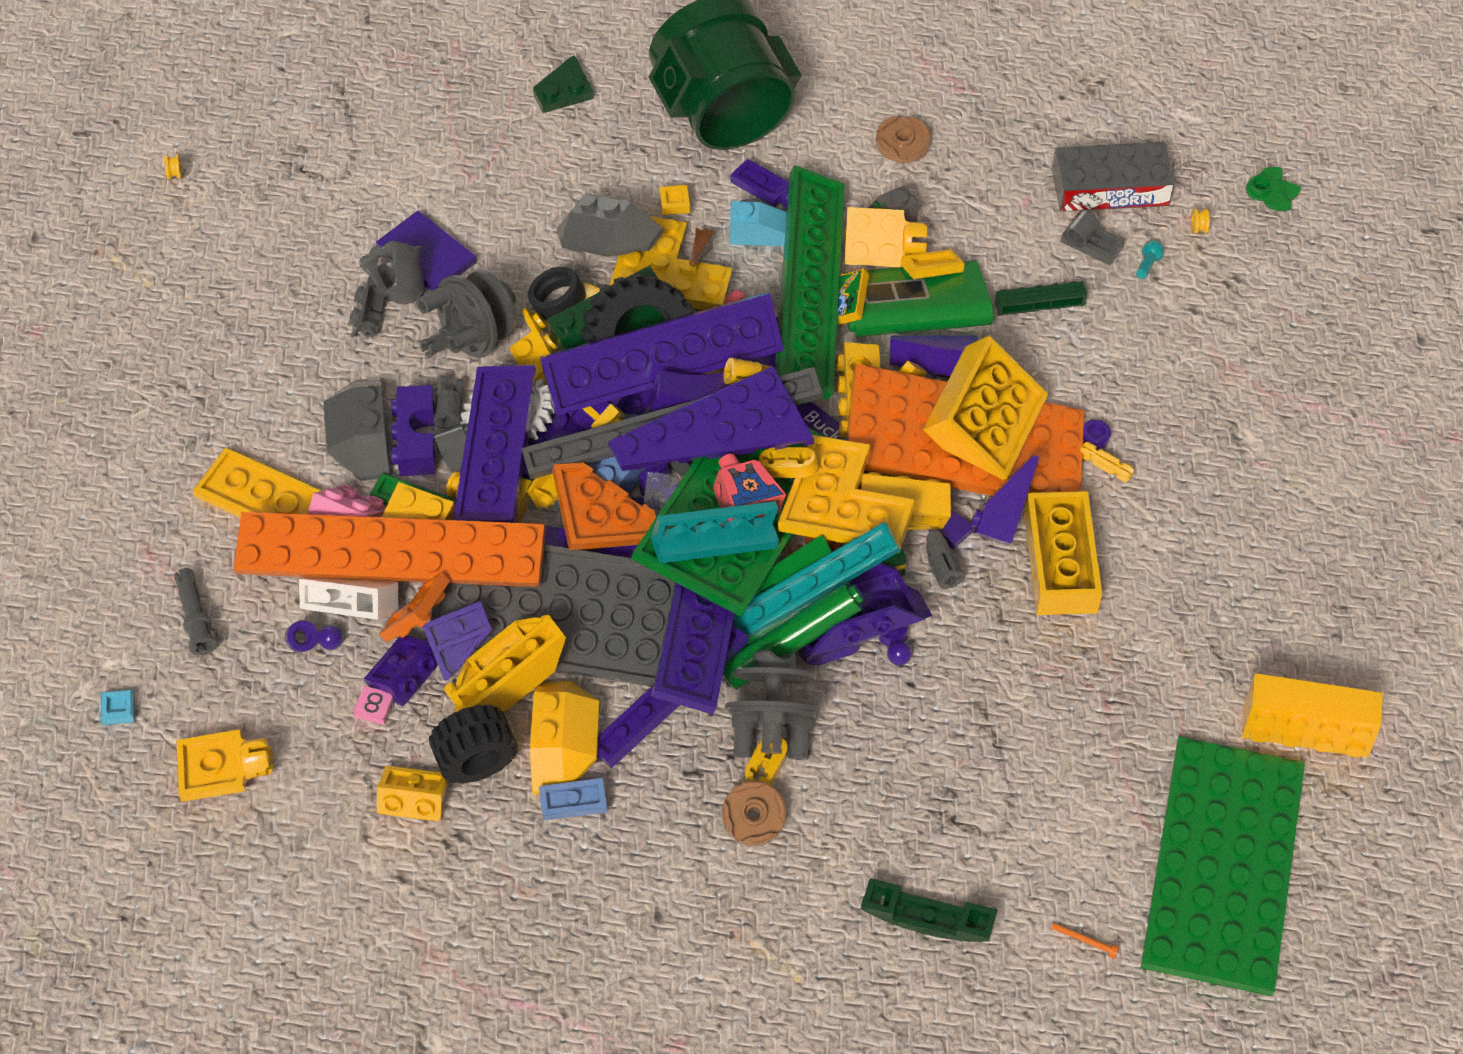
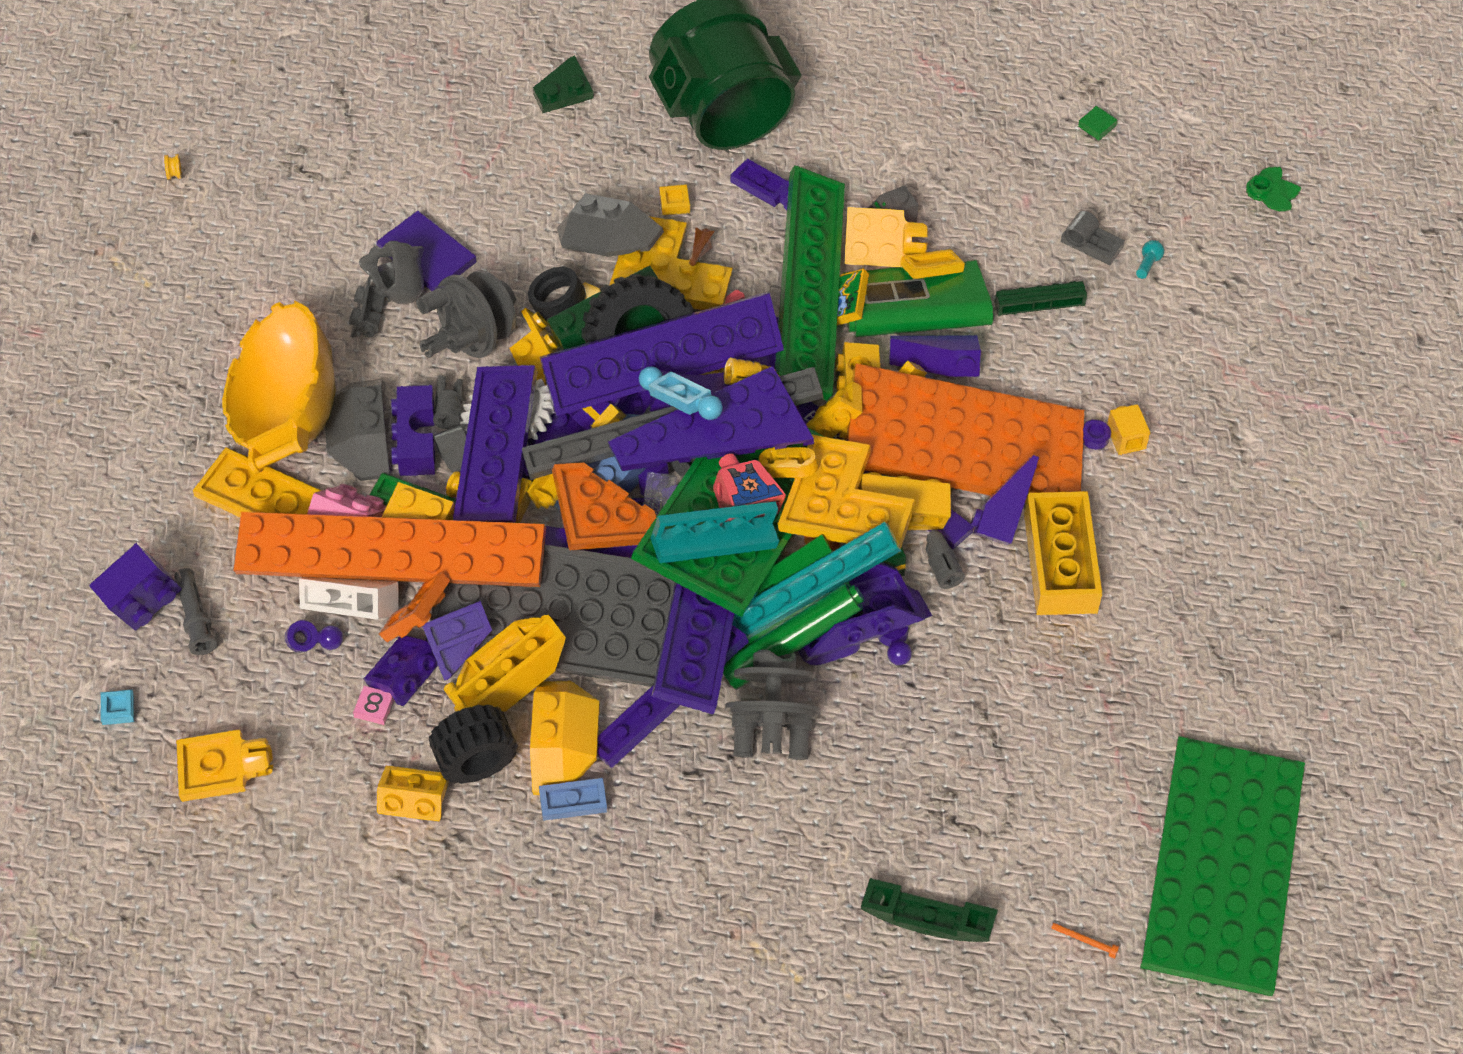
medium nougat plate [722,781,786,846] -> none
medium azure slope [729,201,787,246] -> none
yellow beam [744,738,788,786] -> none
medium nougat plate [875,116,931,163] -> none
yellow slope [923,335,1048,480] -> none
dark grey brick [1052,142,1174,212] -> none
yellow axle [1080,442,1135,482] -> none
yellow bush [1191,208,1210,234] -> none
yellow brick [1241,673,1383,757] -> none
none -> dark purple piece [89,543,182,631]
none -> yellow windscreen [222,300,336,474]
none -> medium azure plate [639,366,723,420]
none -> yellow bracket [806,381,863,438]
none -> green tile [1078,106,1117,141]
none -> yellow brick [1107,404,1150,455]

